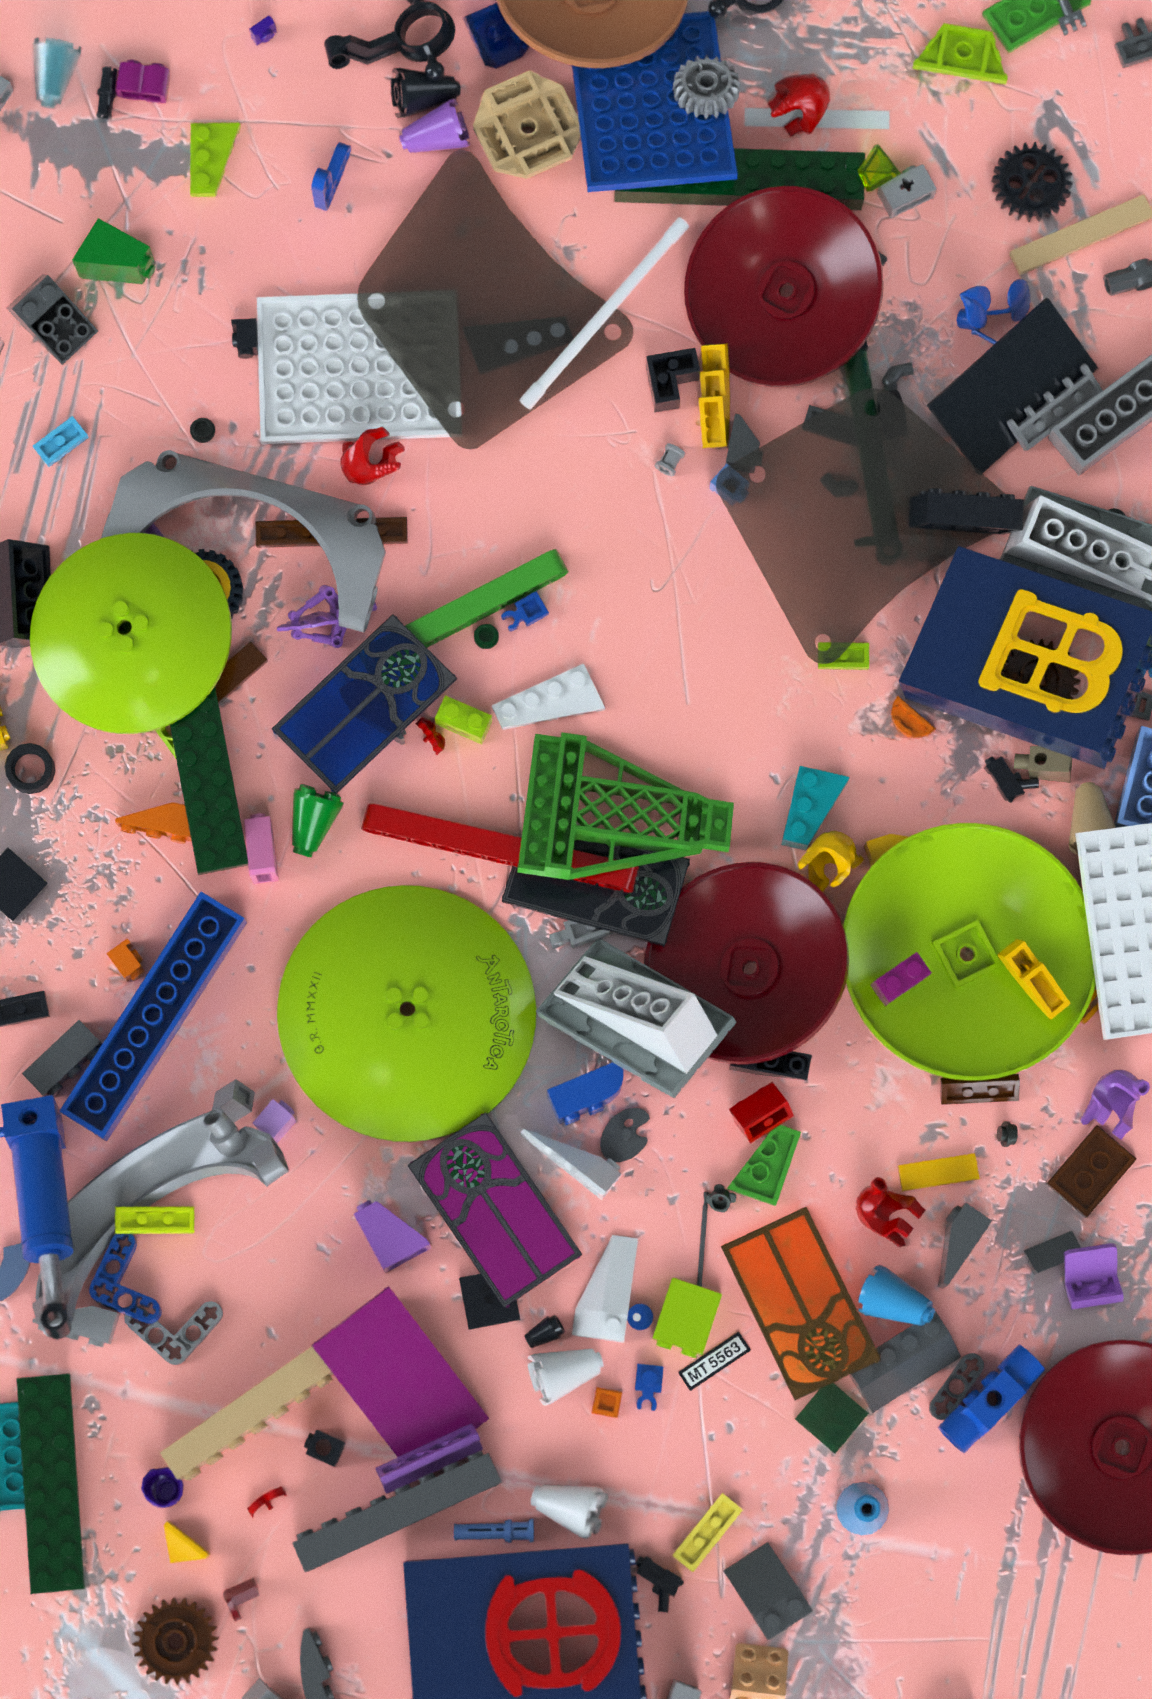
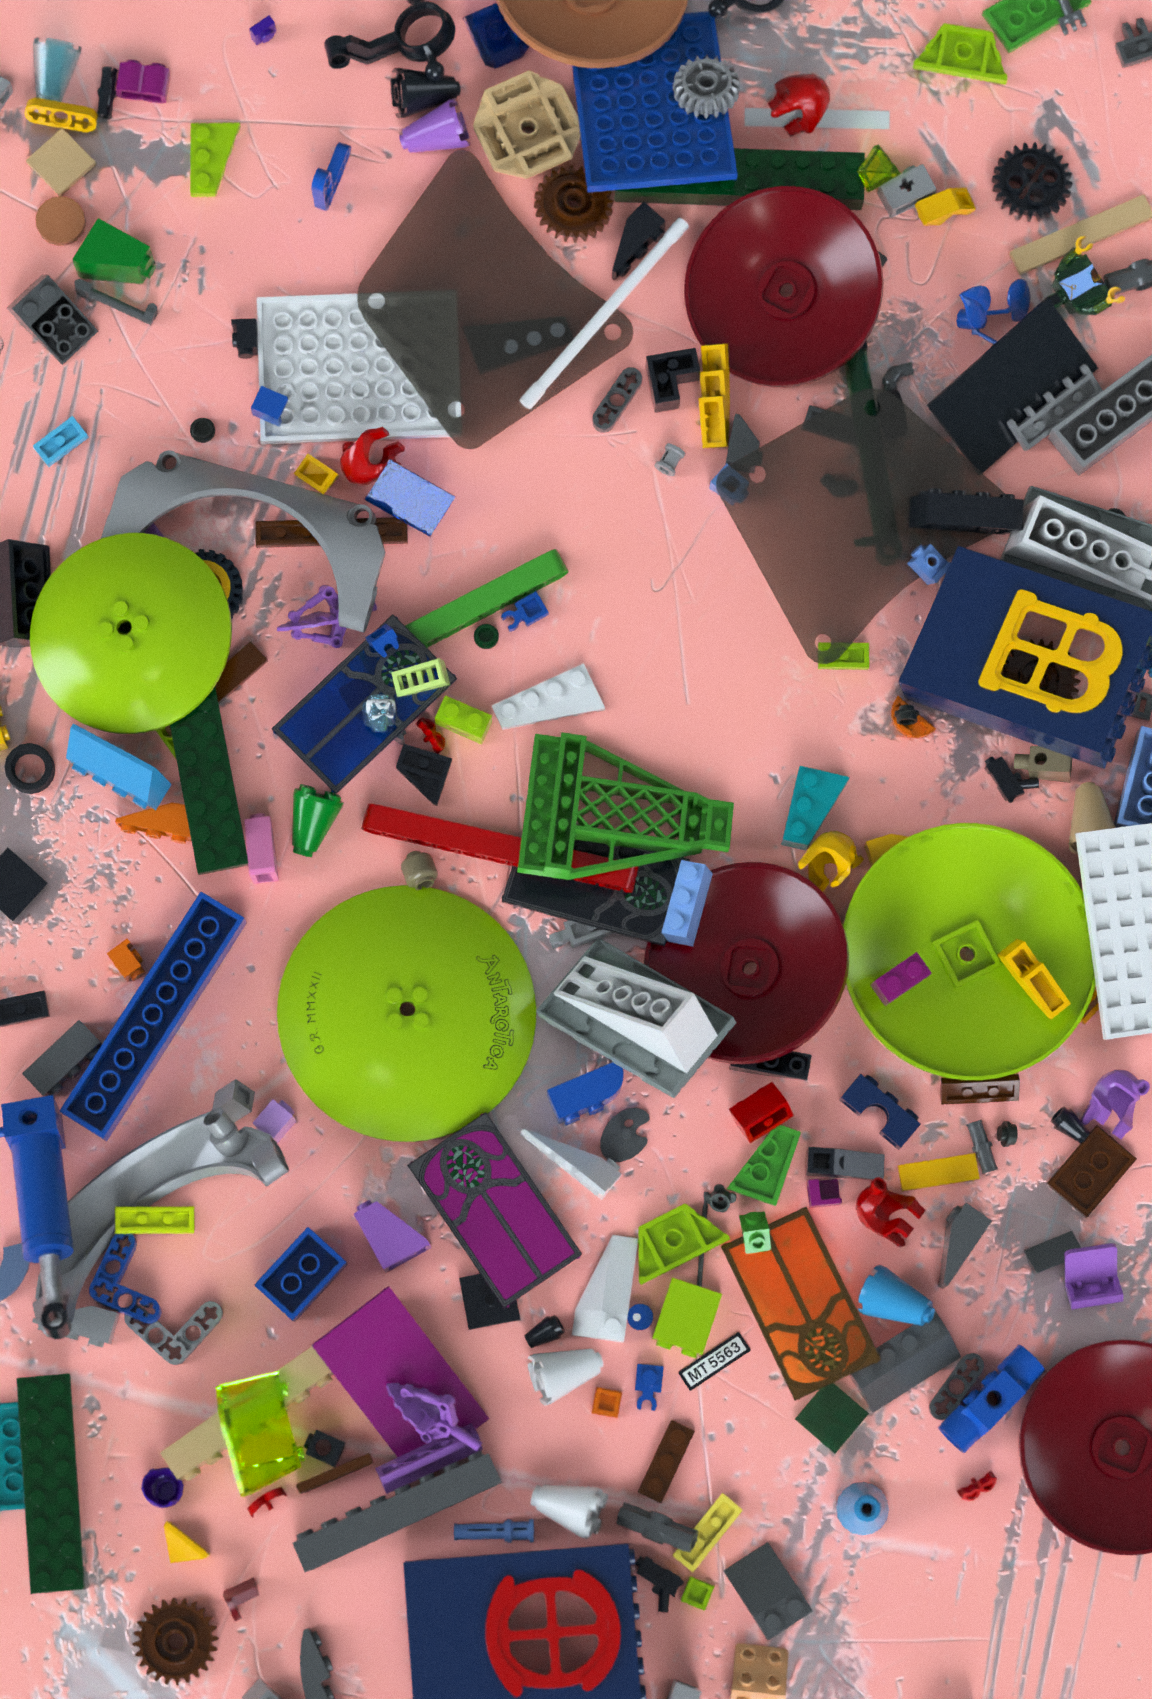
none -> yellow beam [25,98,98,132]
none -> tan tile [25,128,97,196]
none -> nougat tile [35,196,86,246]
none -> dark azure slope [66,723,172,810]
none -> dark grey hinge [74,279,158,325]
none -> clear neon green windscreen [216,1372,306,1497]
none -> blue panel [251,386,288,427]
none -> blue brick [254,1227,348,1323]
none -> yellow slope [294,454,340,495]
none -> reddish brown tile [296,1453,374,1494]
none -> clear light blue head [362,694,396,732]
none -> clear blue piece [364,459,456,537]
none -> blue tile [365,624,399,657]
none -> medium lavender bar [386,1383,483,1451]
none -> yellowish green slope [391,658,450,697]
none -> black wing [396,744,453,806]
none -> dark tan head [401,851,438,890]
none -> reddish brown gear [533,165,614,243]
none -> dark grey beam [592,367,642,433]
none -> black slope [612,202,666,281]
none -> dark grey piece [616,1502,699,1553]
none -> reddish brown plate [637,1420,695,1504]
none -> lime wing [638,1203,730,1285]
none -> light blue brick [661,860,713,947]
none -> lime tile [680,1576,715,1611]
none -> bright green bracket [739,1211,771,1254]
none -> black slope [805,1147,885,1180]
none -> magenta panel [806,1179,842,1208]
none -> dark blue arch [839,1074,921,1150]
none -> pearl dark grey plate [894,705,920,725]
none -> medium blue brick [907,544,950,585]
none -> yellow slope [914,188,976,226]
none -> red piece [957,1470,997,1501]
none -> dark grey pin [966,1119,998,1174]
none -> torso [1046,236,1125,316]
none -> black cone [1050,1106,1090,1143]

